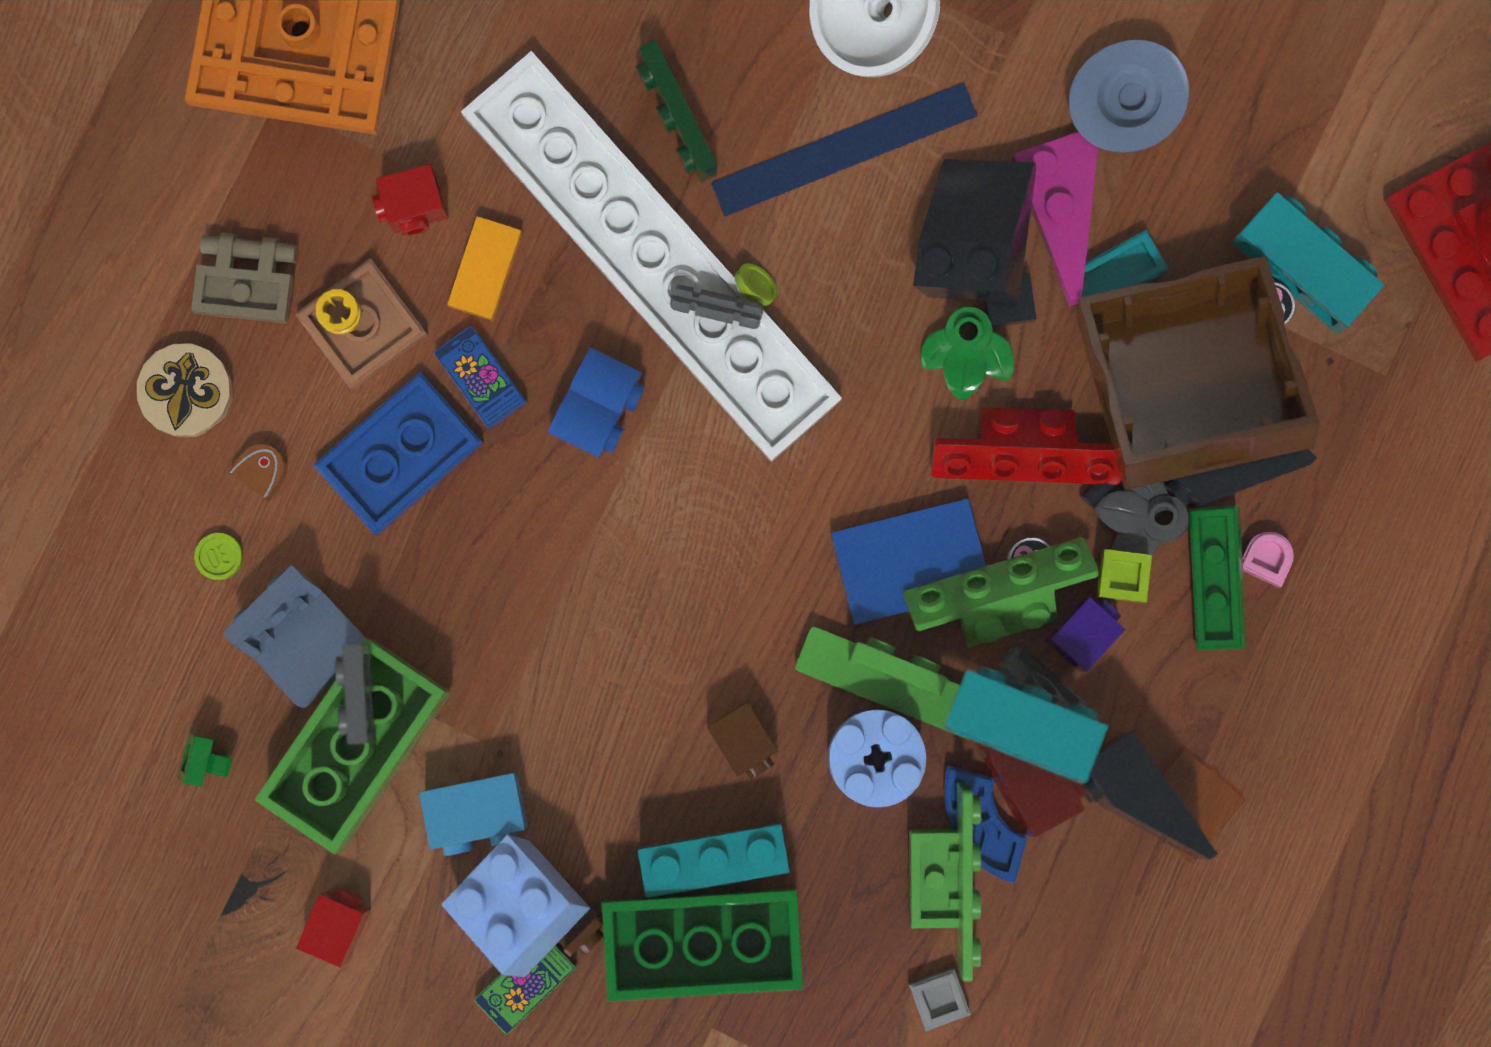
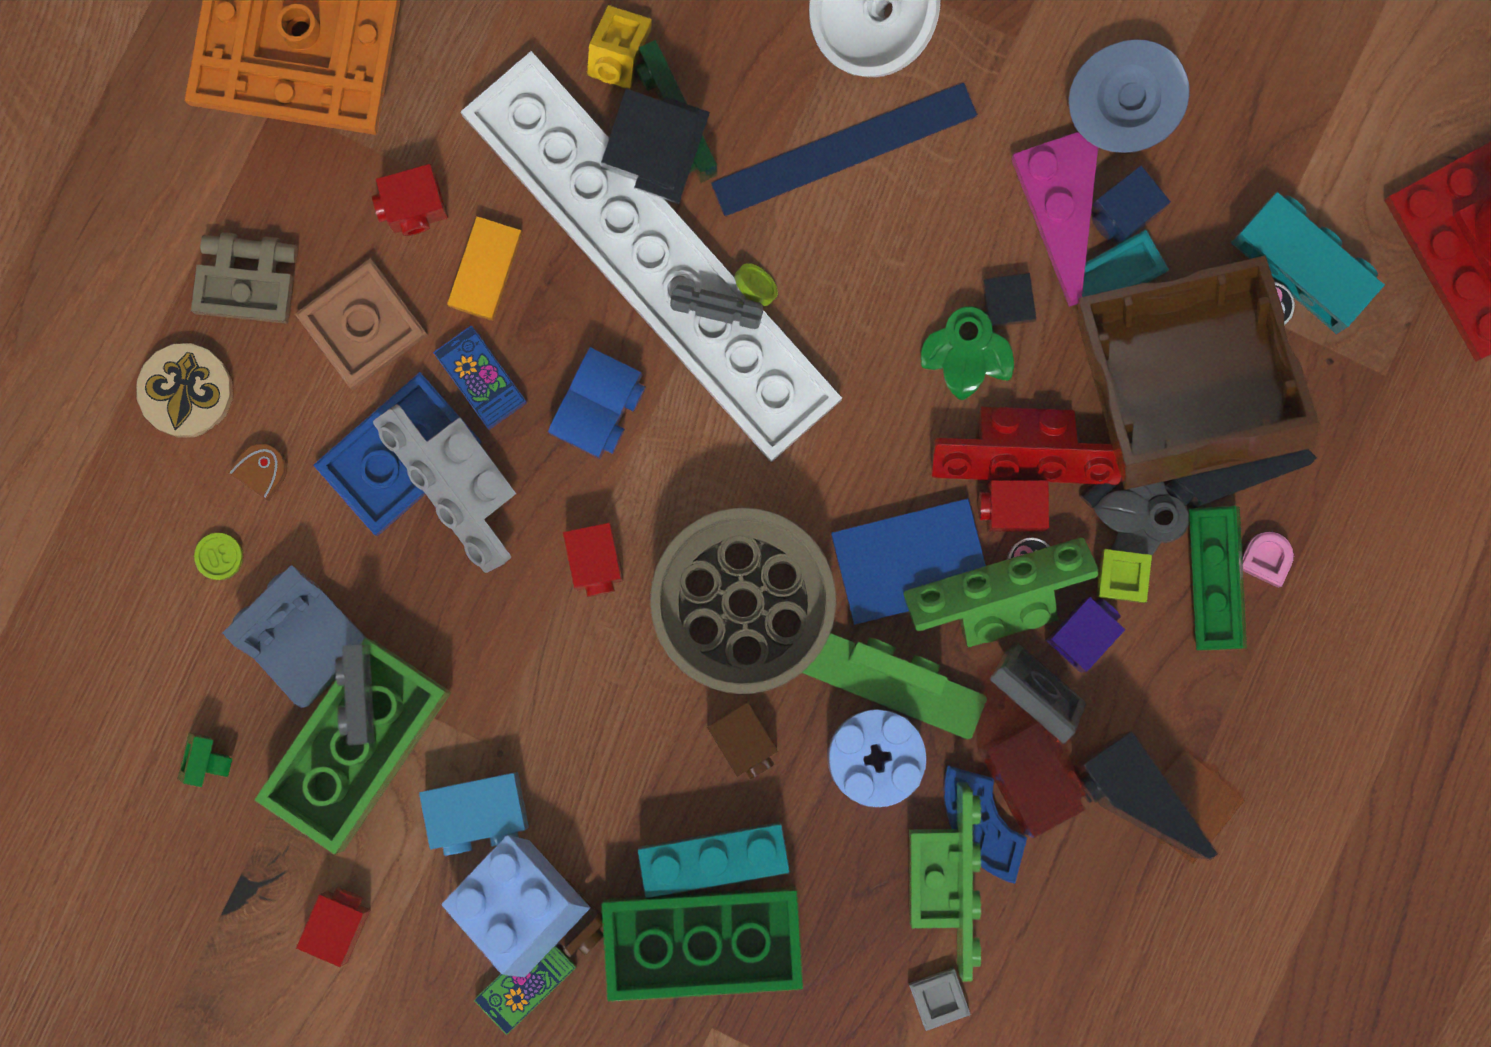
yellow bush [316,289,361,335] -> none
black slope [913,159,1037,303] -> none
teal brick [943,666,1108,784] -> none
none -> light grey bracket [373,404,516,573]
none -> red brick [563,522,623,597]
none -> yellow bracket [587,5,652,88]
none -> black plate [601,89,710,204]
none -> dark tan wheel [650,508,836,694]
none -> red brick [978,480,1049,532]
none -> dark blue brick [1091,166,1171,245]

